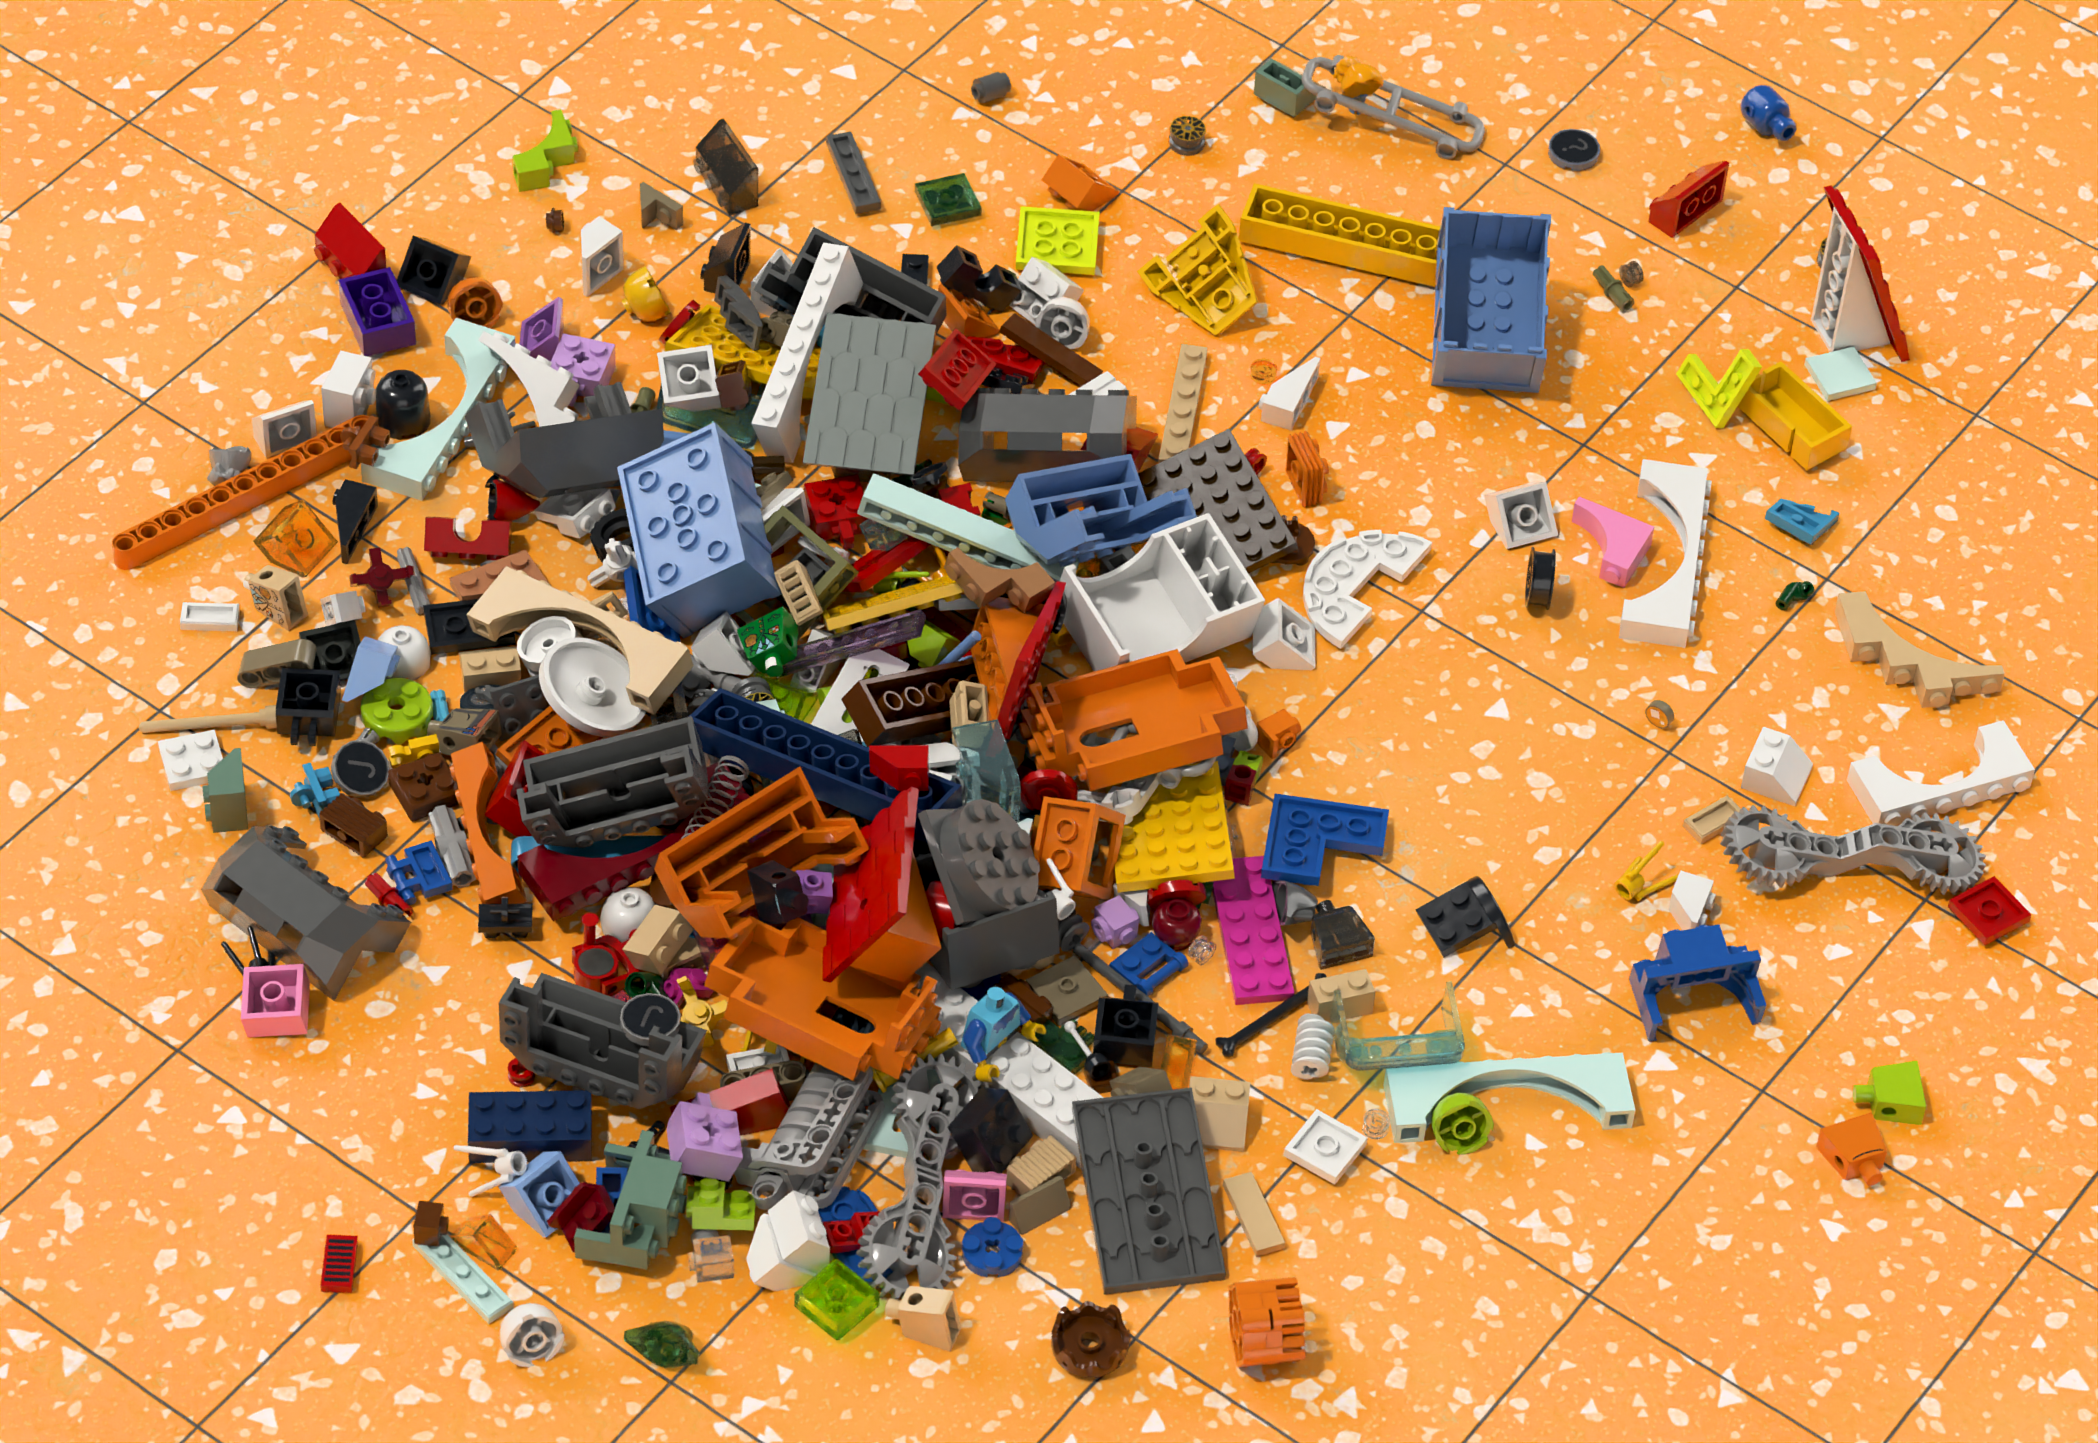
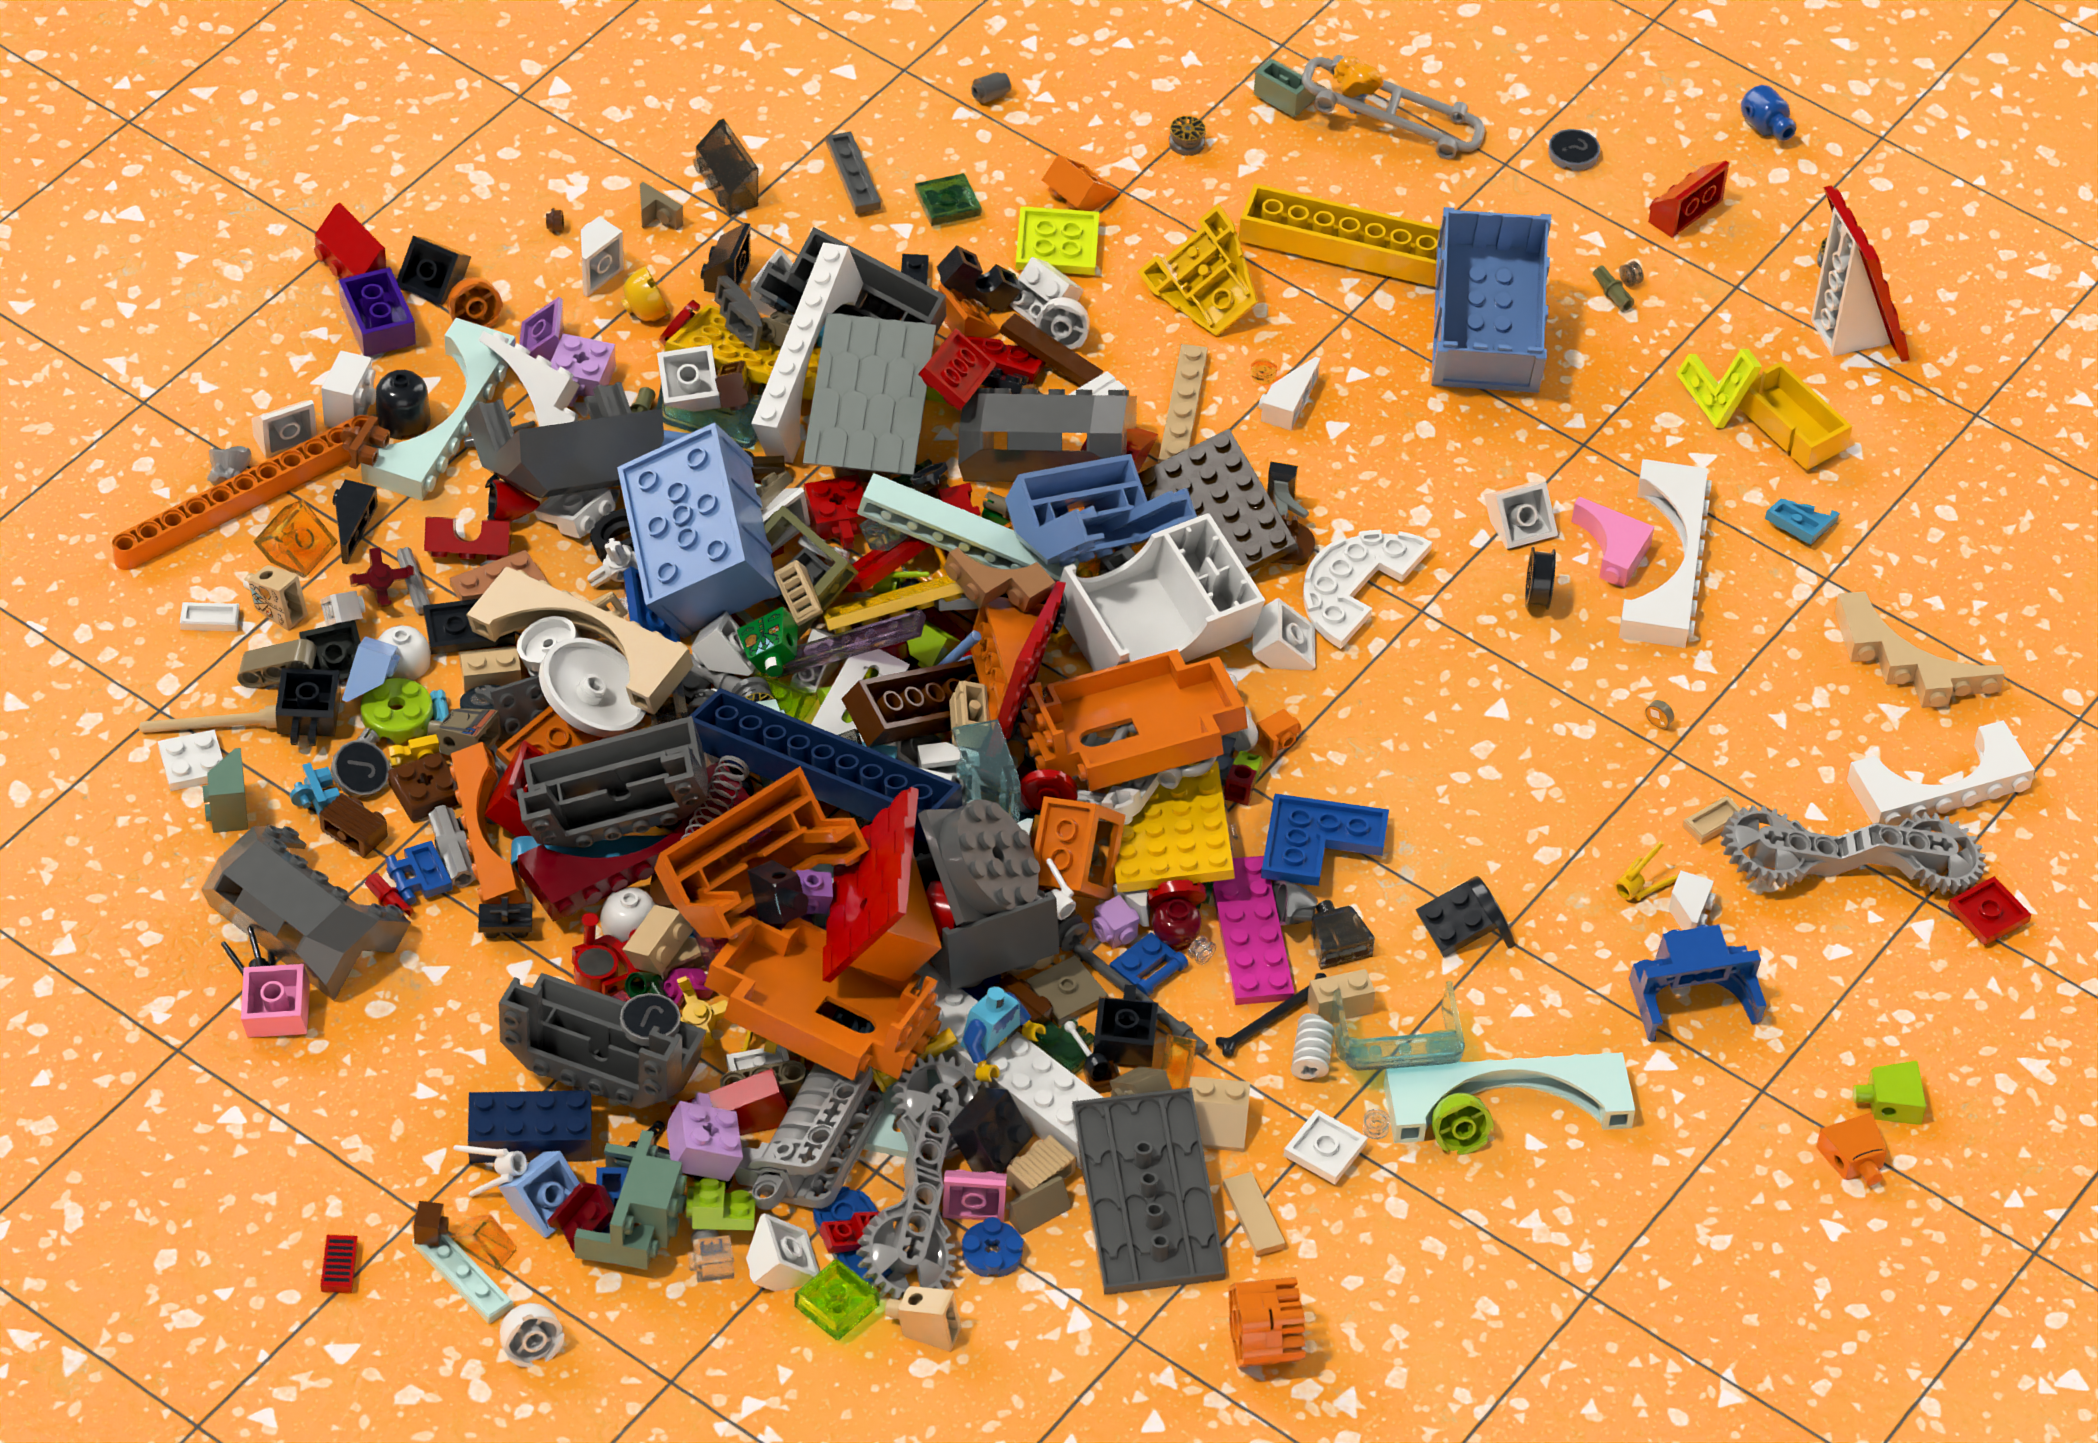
red bush [507,1058,535,1088] -> none
lime arch [512,109,578,192] -> none
clear green hat [624,1320,700,1368] -> none
white slope [768,1190,830,1277] -> none
red slope [869,745,929,791] -> none
reddish brown plate [1051,1301,1130,1378] -> none
red bush [1245,448,1267,475] -> none
orange brick [1285,430,1329,508] -> none
white slope [1741,726,1813,806] -> none
dark green arm [1775,581,1814,610] -> none
light aqua tile [1804,346,1877,401] -> none
none -> piece [1267,462,1309,519]

